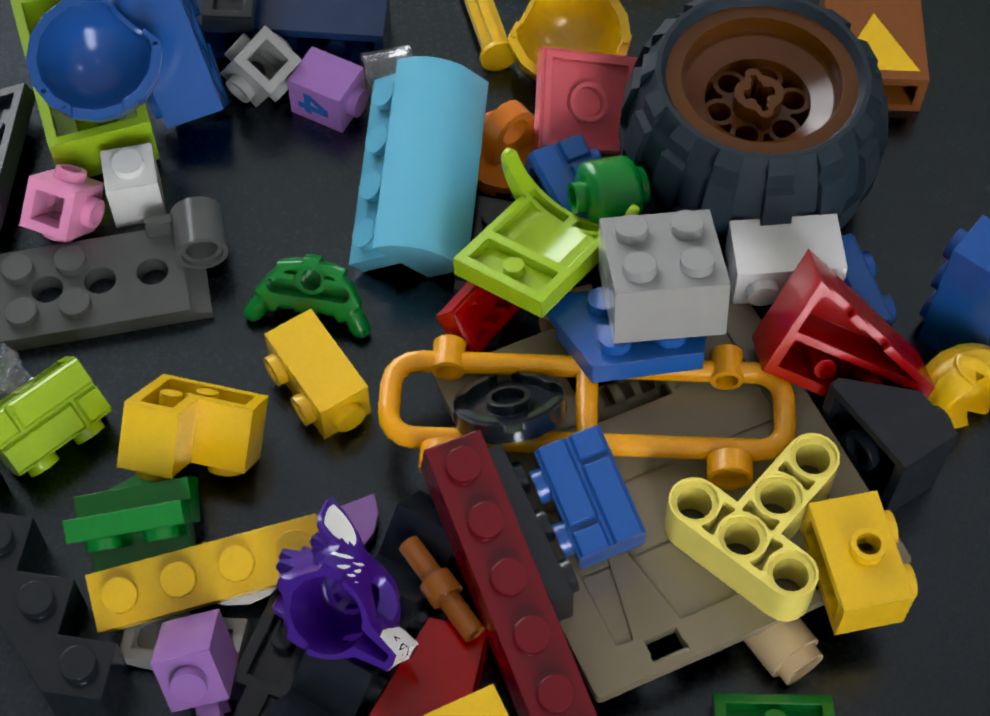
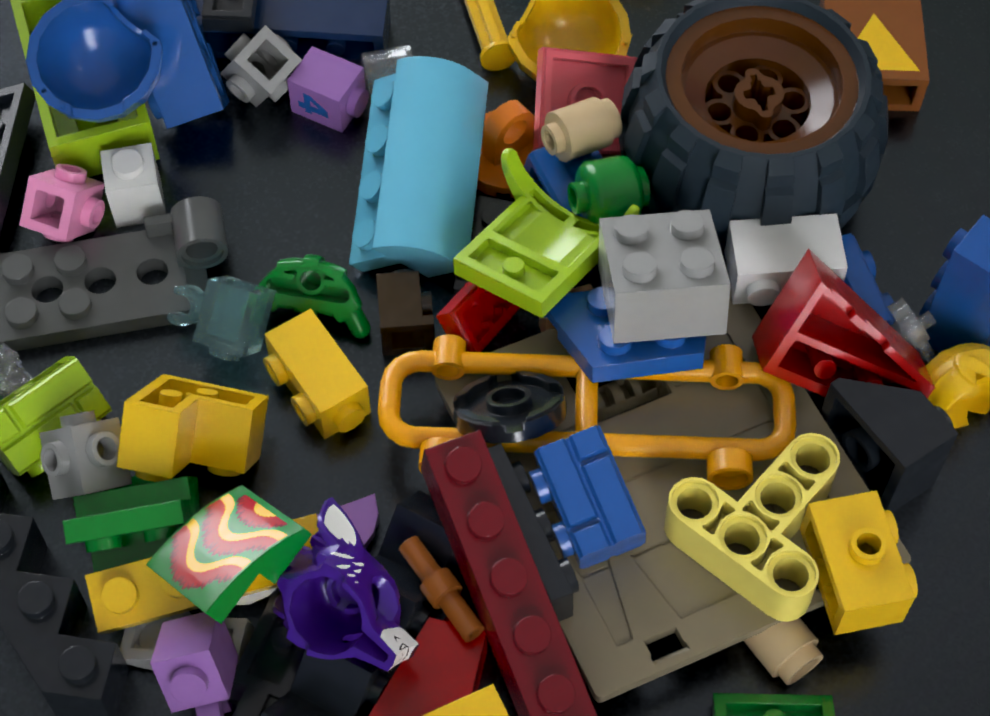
none -> light grey brick [39,410,132,500]
none -> slope [146,485,312,624]
none -> clear light blue brick [167,275,276,362]
none -> dark brown brick [376,269,435,356]
none -> tan brick [541,97,622,162]
none -> clear piece [887,297,937,364]

